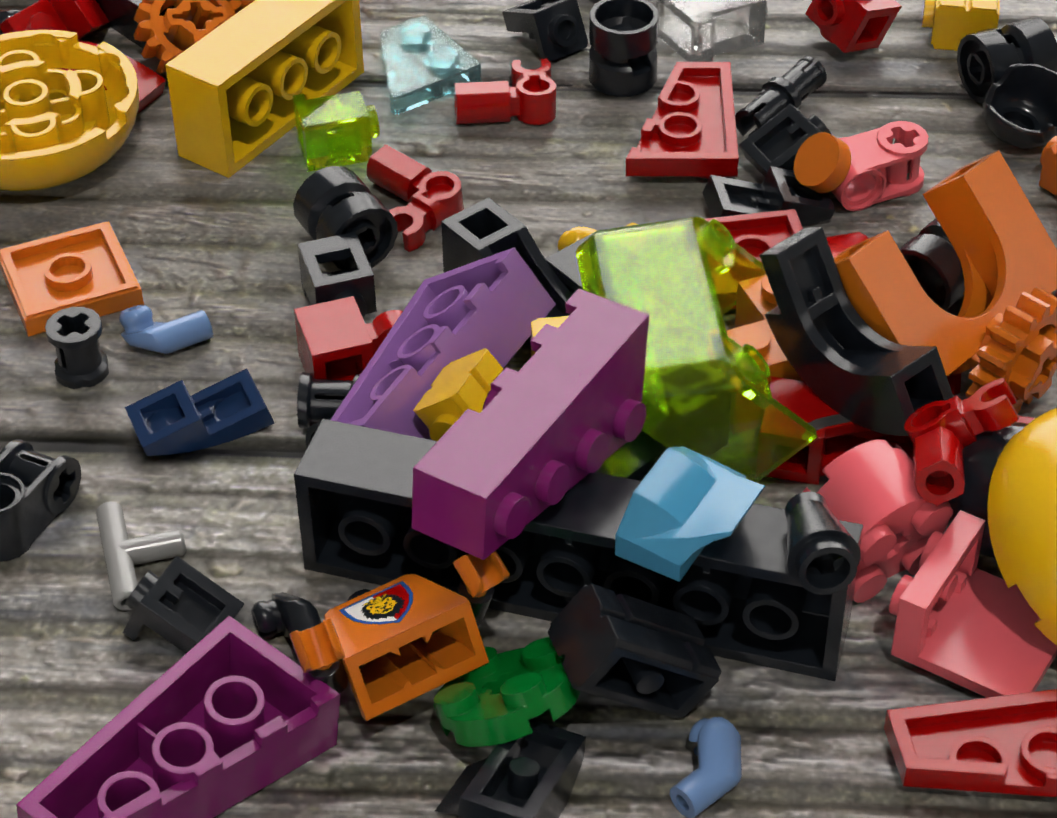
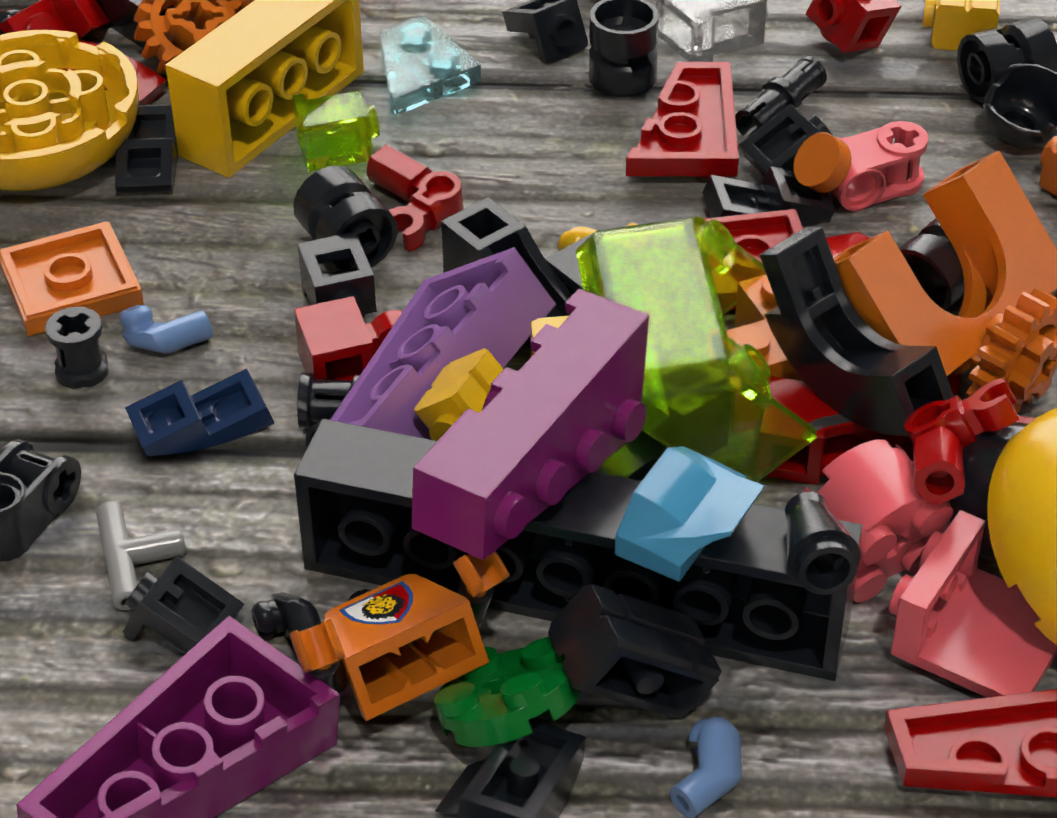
red bar [454,58,556,125] -> none
none -> black slope [115,105,178,193]

